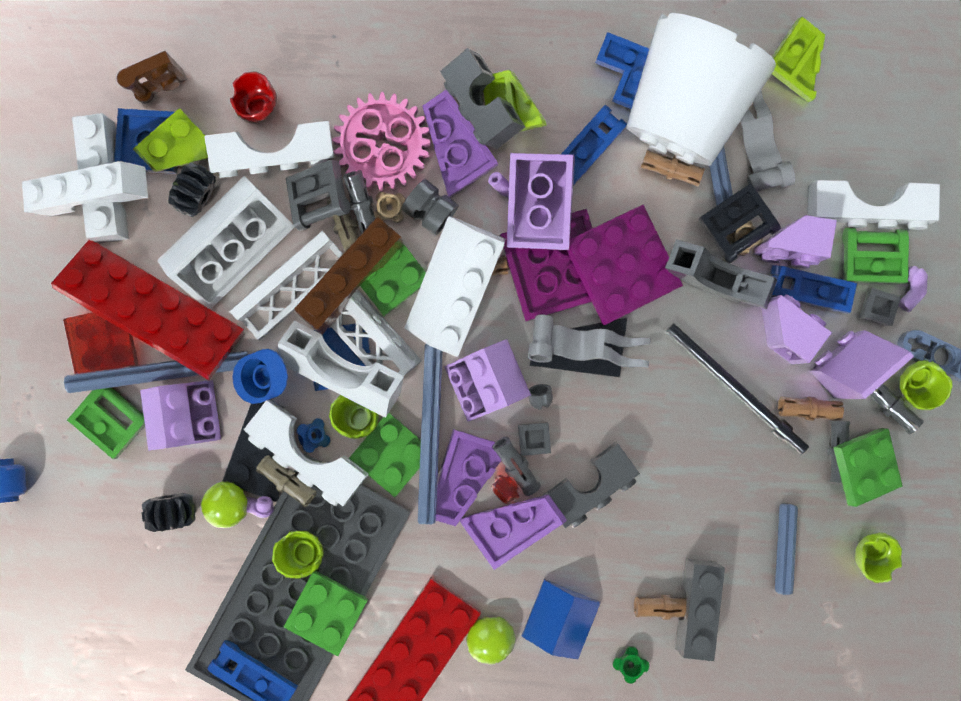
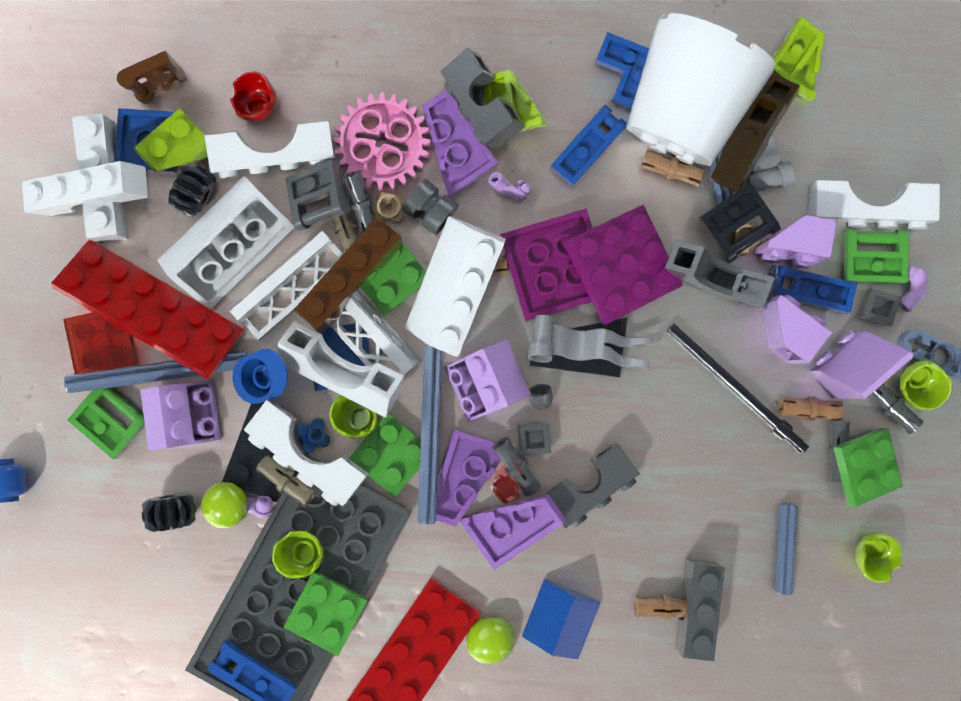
lavender slope [507,153,575,250] -> none
green plate [613,646,650,684] -> none
none -> dark brown slope [710,73,800,193]

